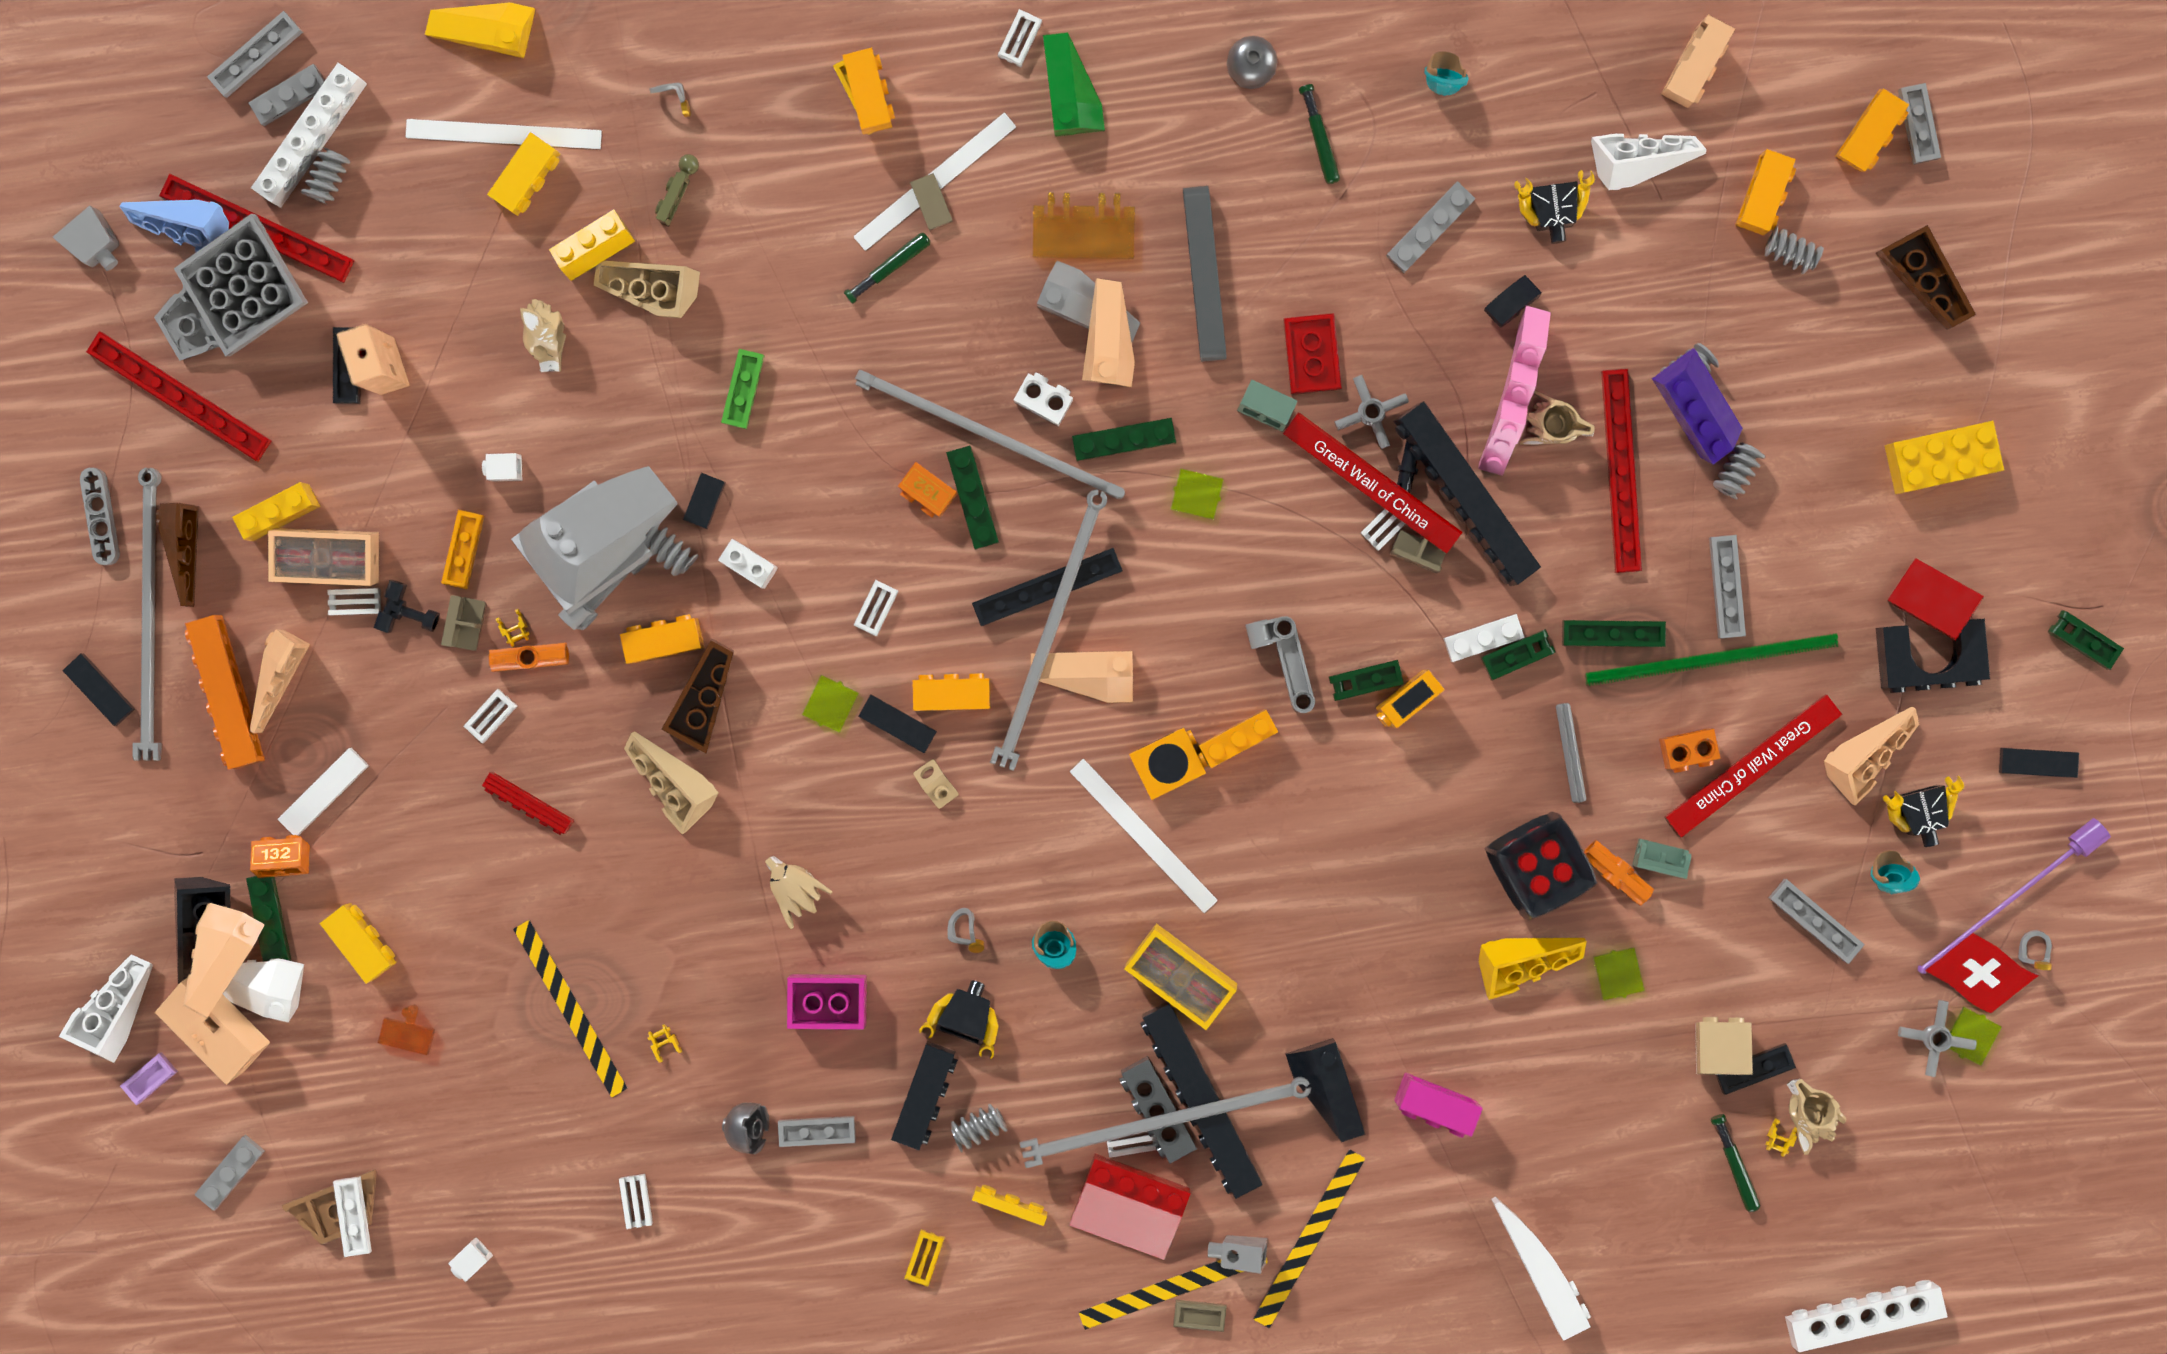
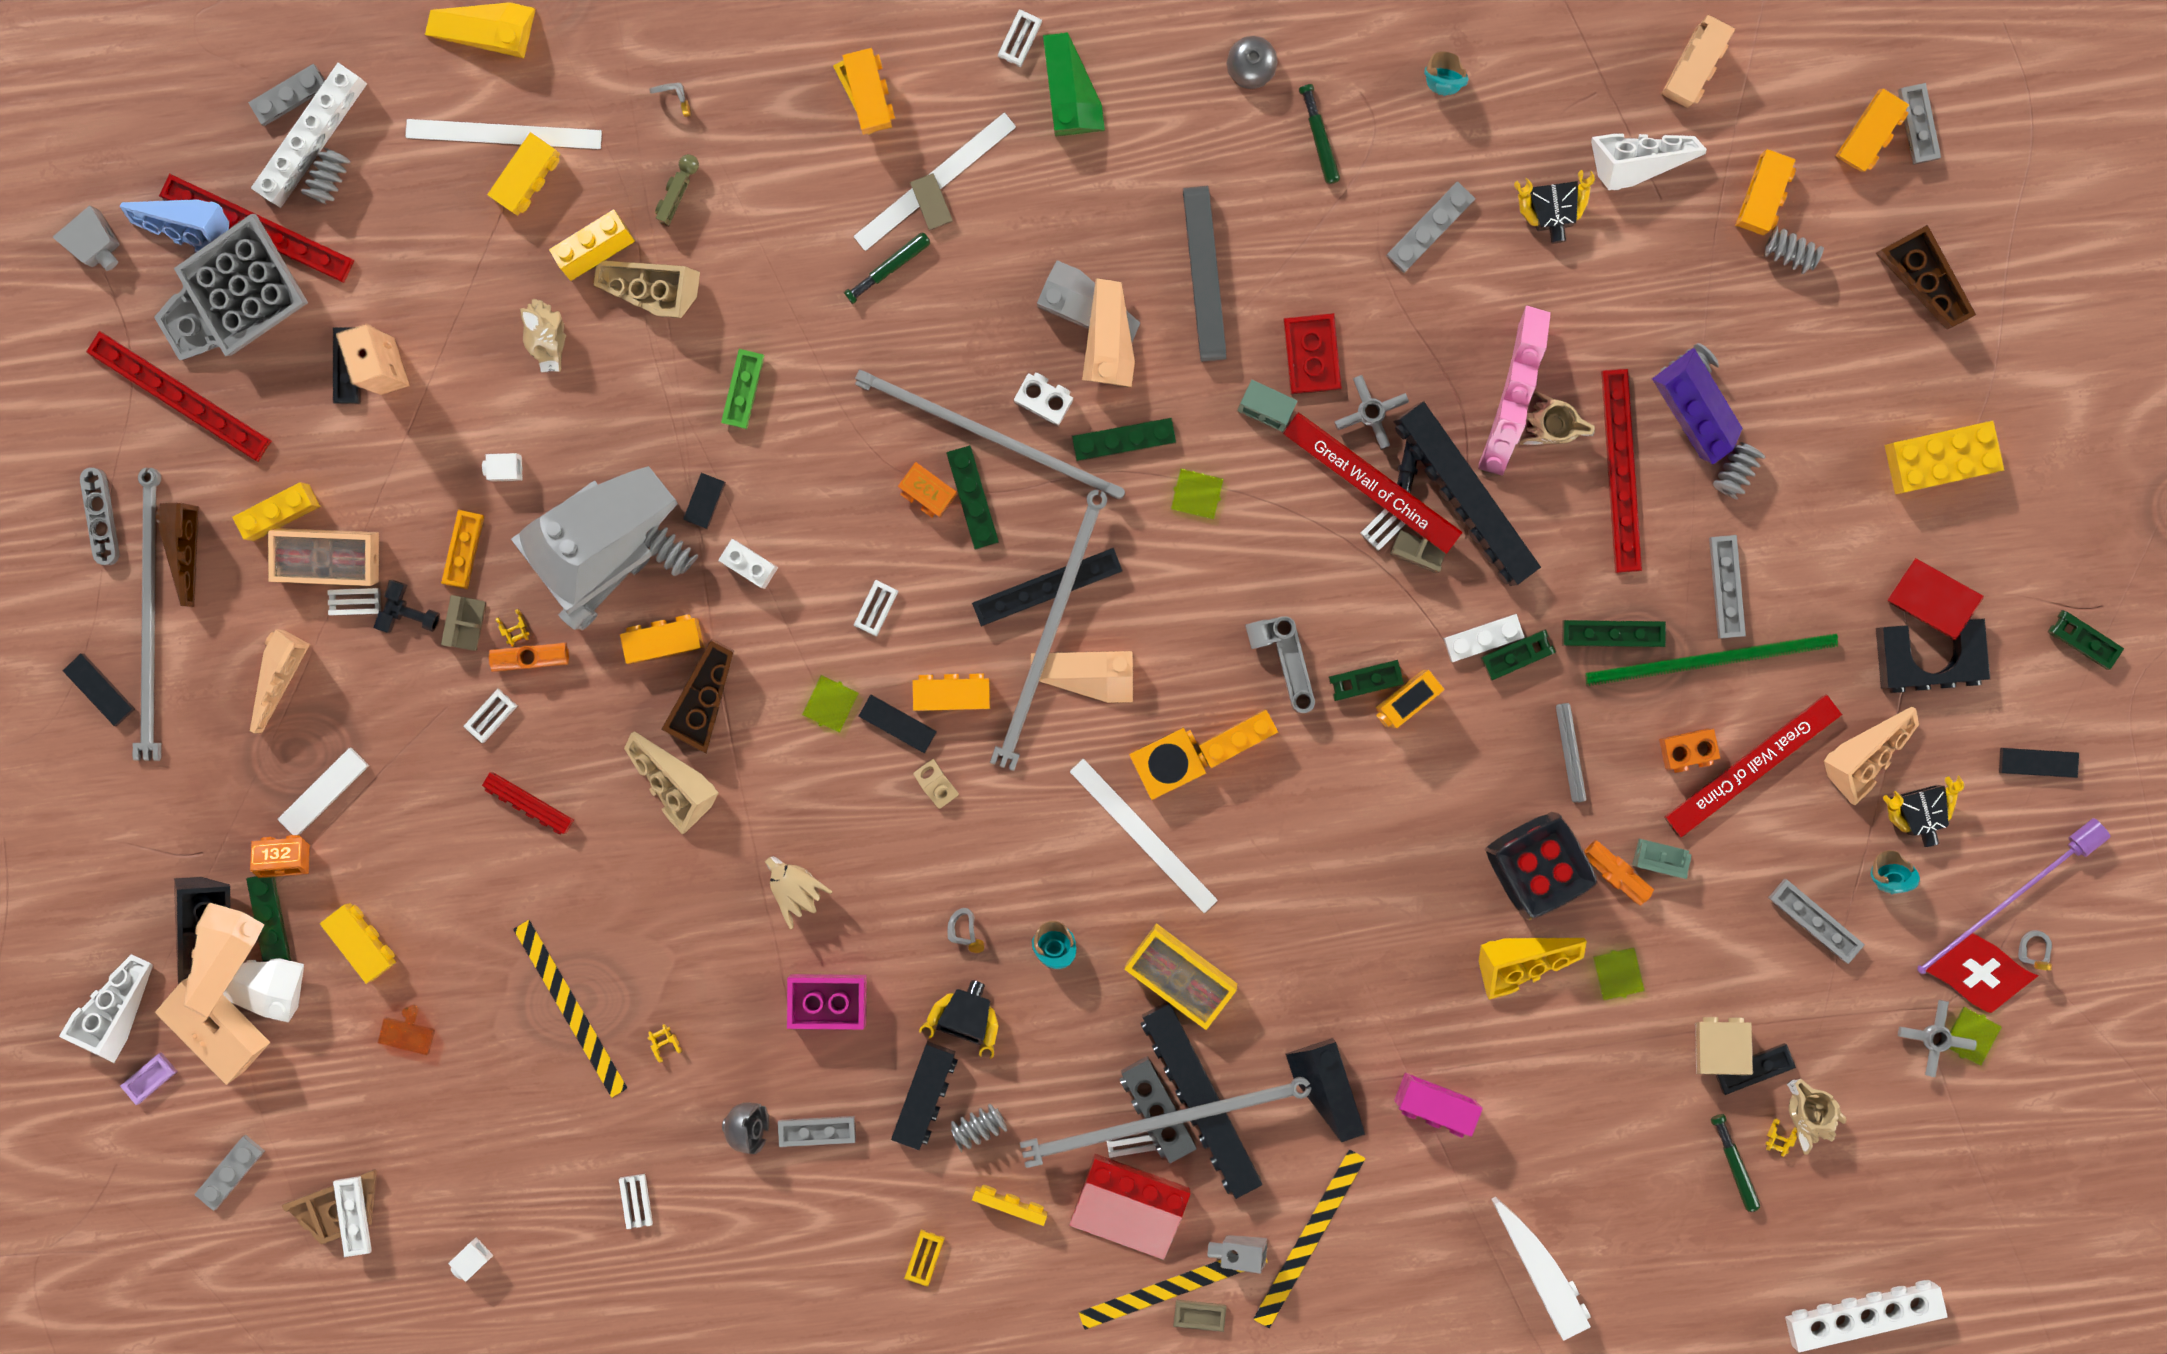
orange brick [185,615,265,770] -> none
light grey plate [207,11,303,98] -> none
clear yellow hinge [1033,192,1135,259] -> none
black slope [1484,275,1542,328] -> none

